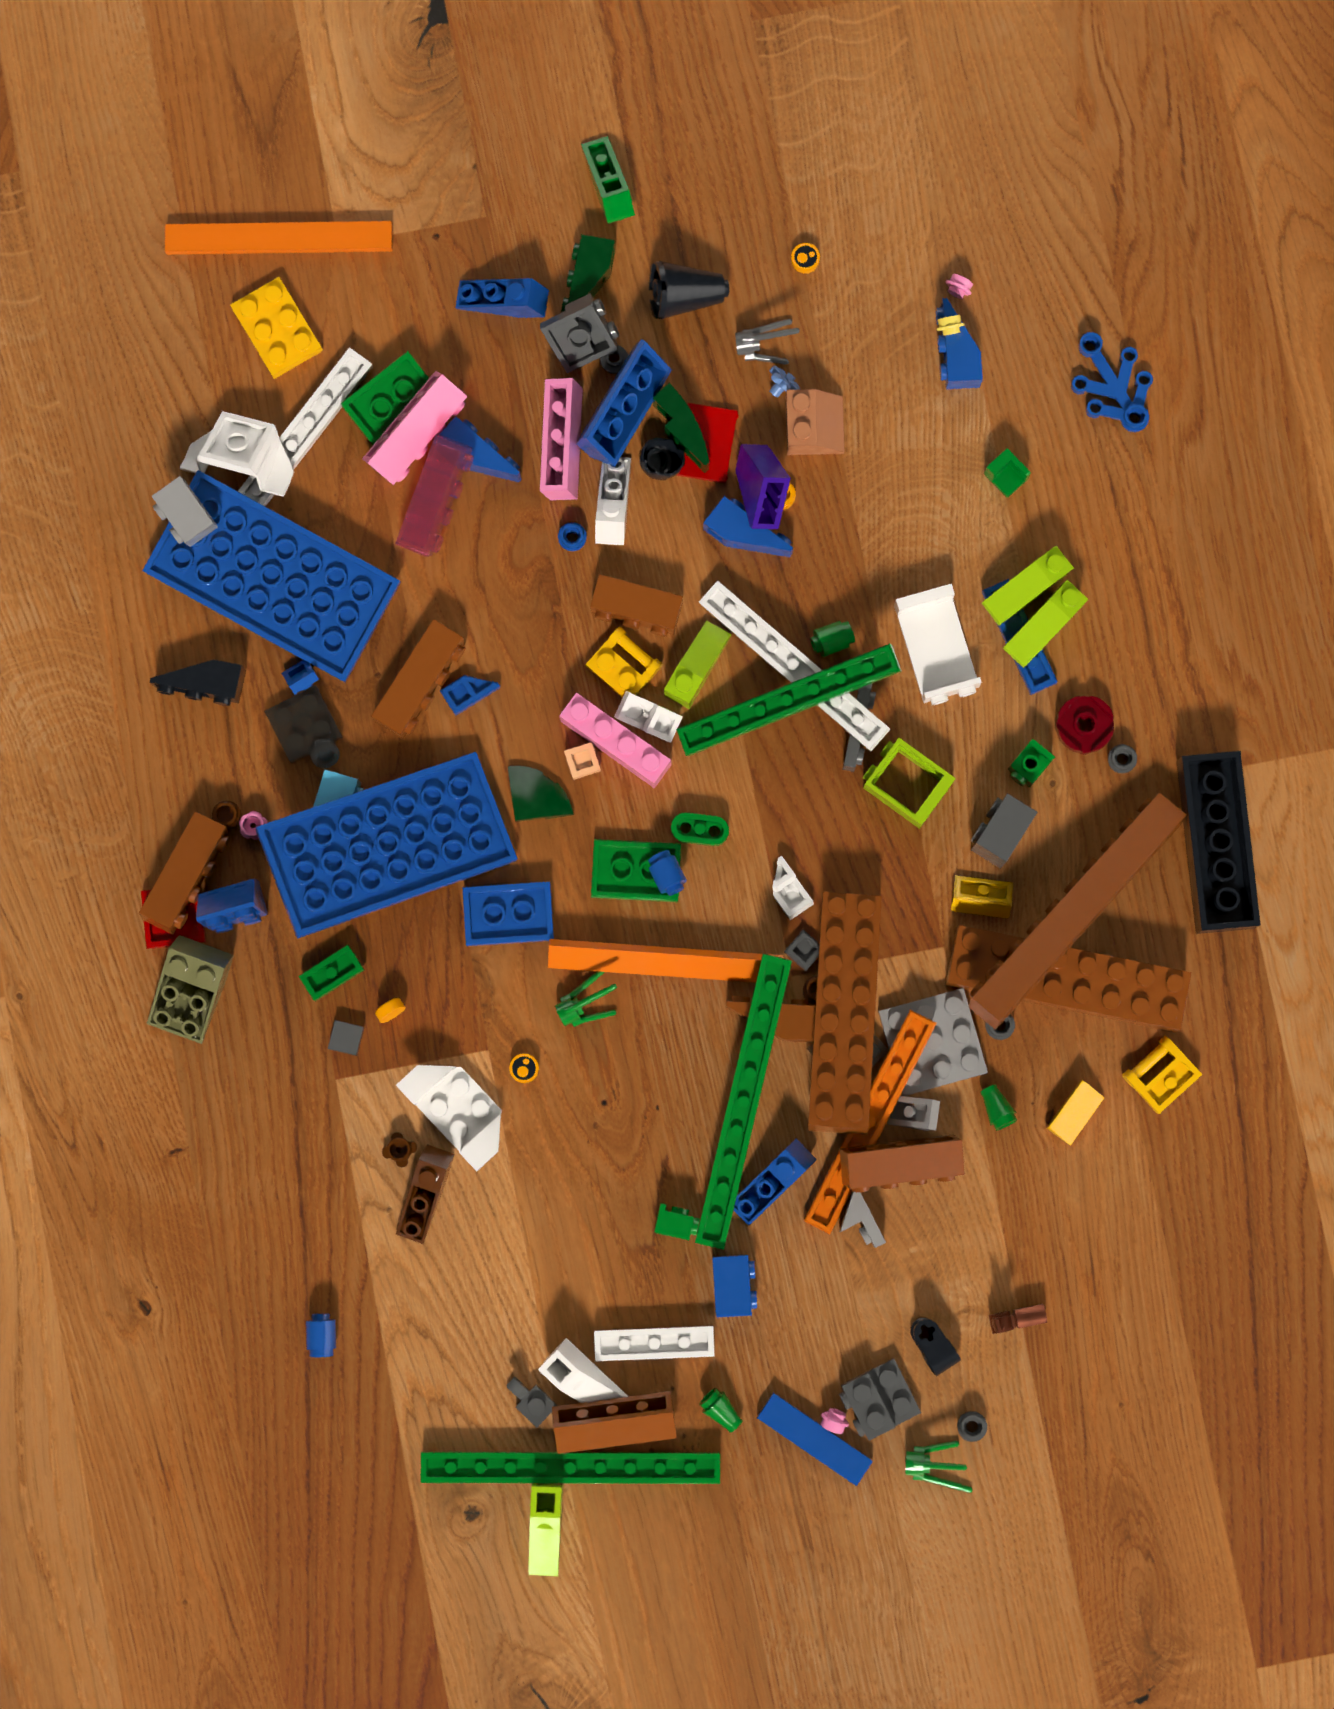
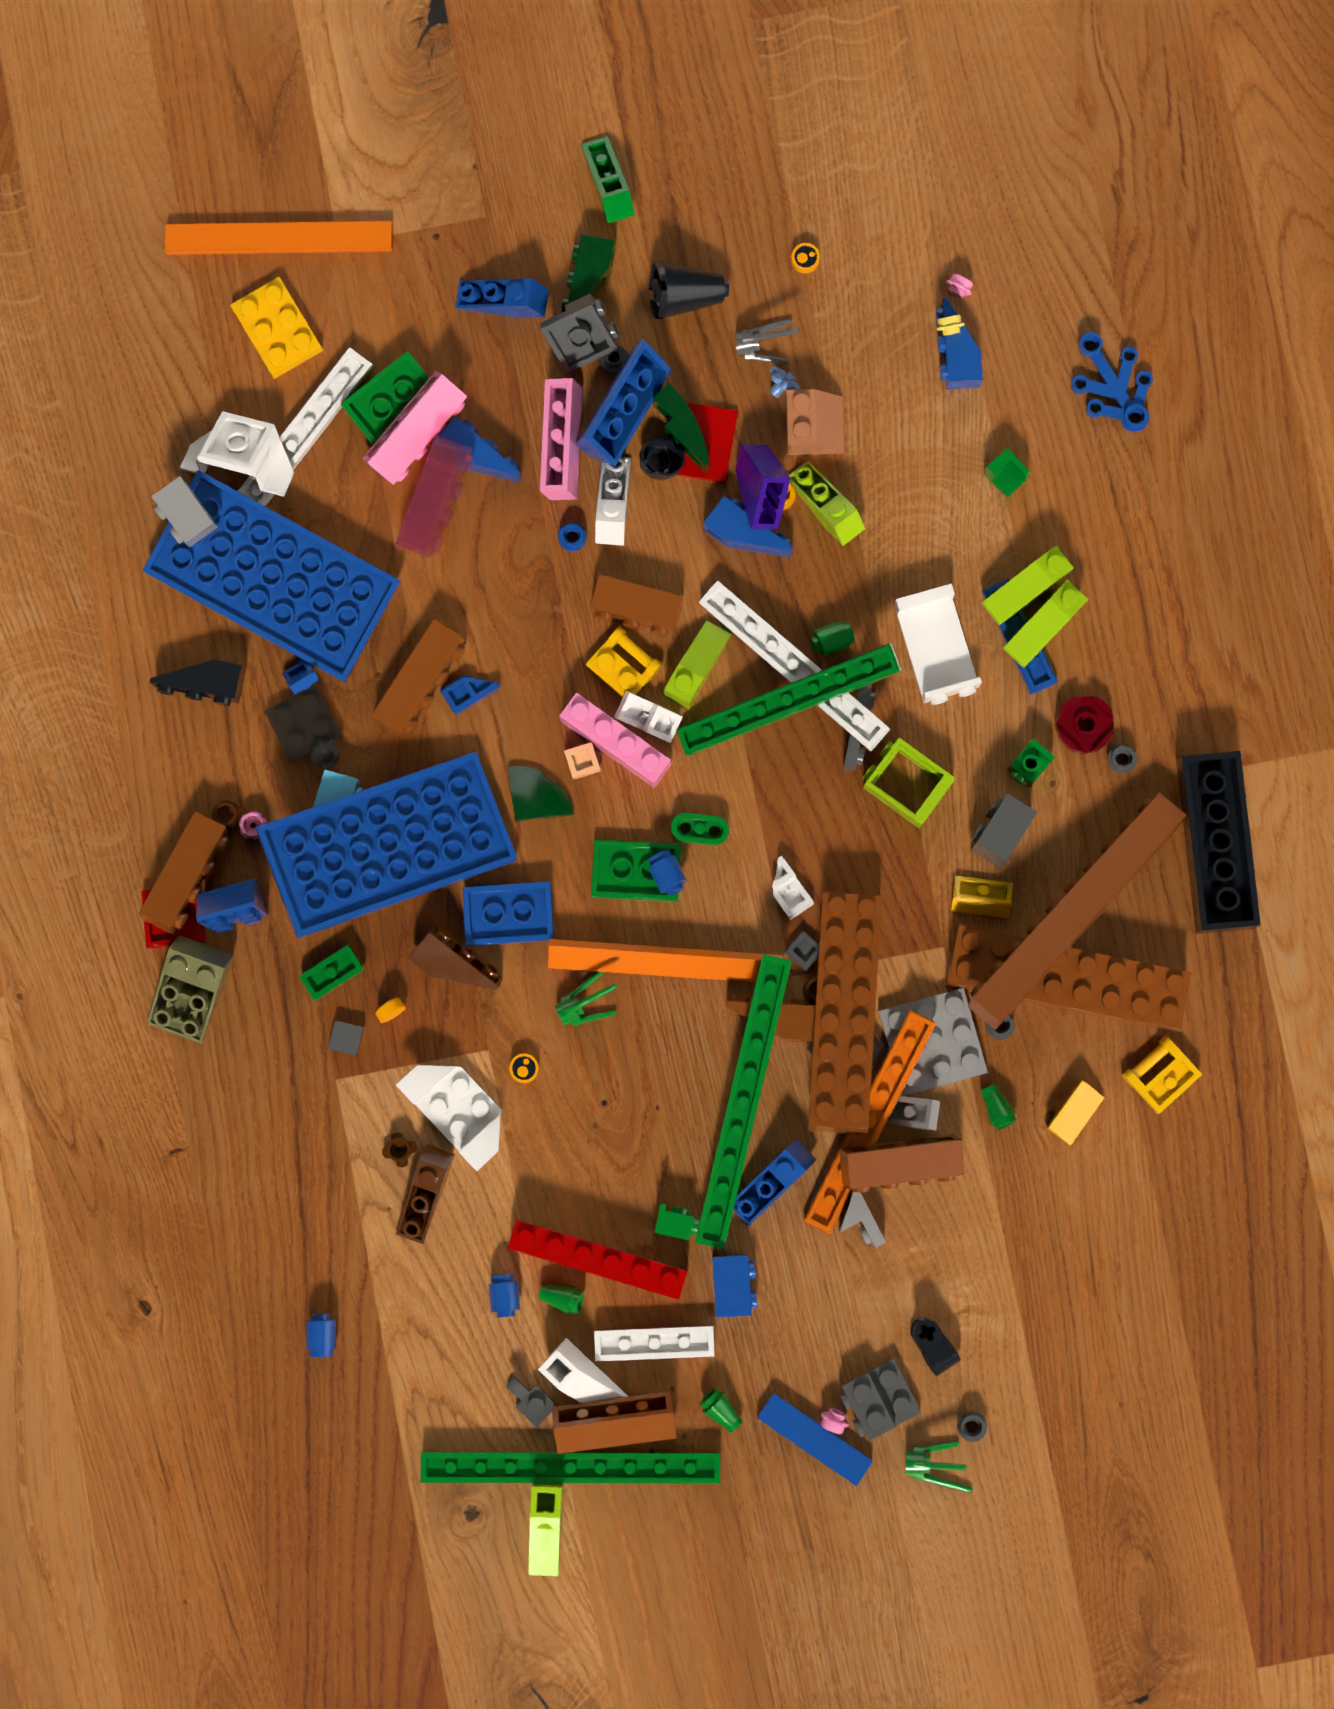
copper bar [988,1304,1048,1334] -> none
none -> reddish brown slope [408,925,503,990]
none -> blue brick [488,1274,520,1318]
none -> red brick [507,1220,688,1300]
none -> green cone [539,1283,585,1315]
none -> lime slope [789,461,865,546]

